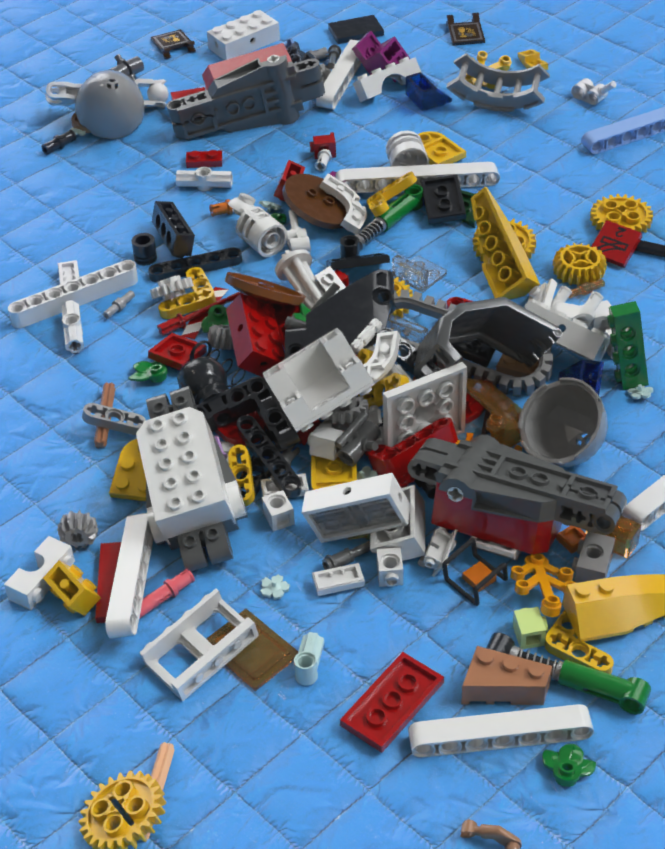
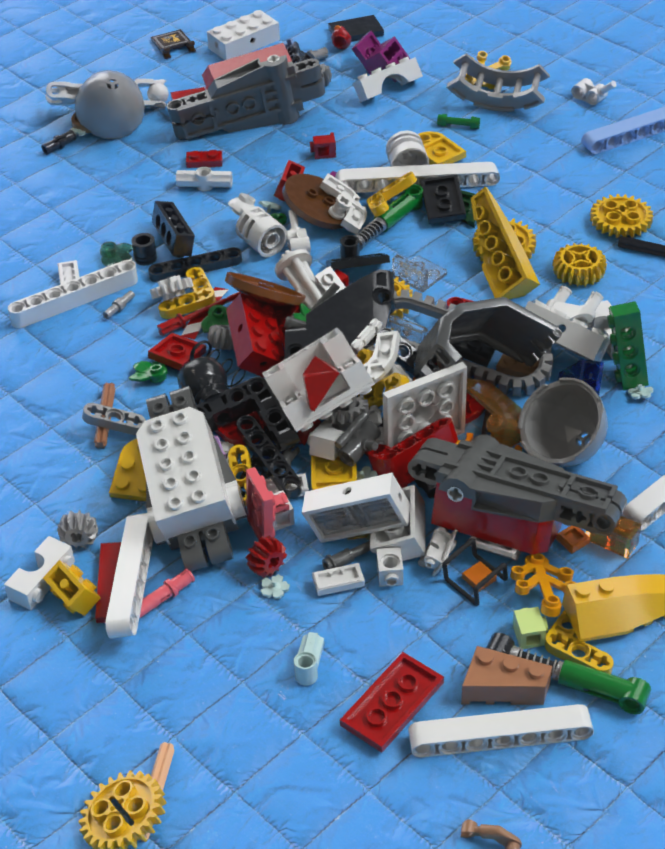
white piece [61,300,84,353] -> none
dark grey pin [109,54,144,82] -> none
white window [139,589,259,701] -> none
clear orange piece [206,609,298,691] -> none
orange pin [209,199,233,217] -> none
white pin [315,149,332,172] -> none
white beam [316,40,361,110] -> none
dark grey pin [328,45,341,69] -> none
clear blue slope [406,72,452,111] -> none
dark brown flag [446,13,485,46] -> none
yellow slope [517,49,548,70] -> none
white plate [525,278,557,308] -> none
green plate [542,744,596,787] -> none
clear orange bar [569,279,605,298] -> none
light grey brick [572,531,616,583] -> none
red tile [591,220,642,268] -> none
none -> plate [100,241,133,267]
none -> red gear [245,535,287,578]
none -> coral plate [246,467,289,540]
none -> red slope [302,356,340,411]
none -> white bush [328,194,352,220]
none -> red animal [331,25,352,49]
none -> green bar [437,114,480,129]

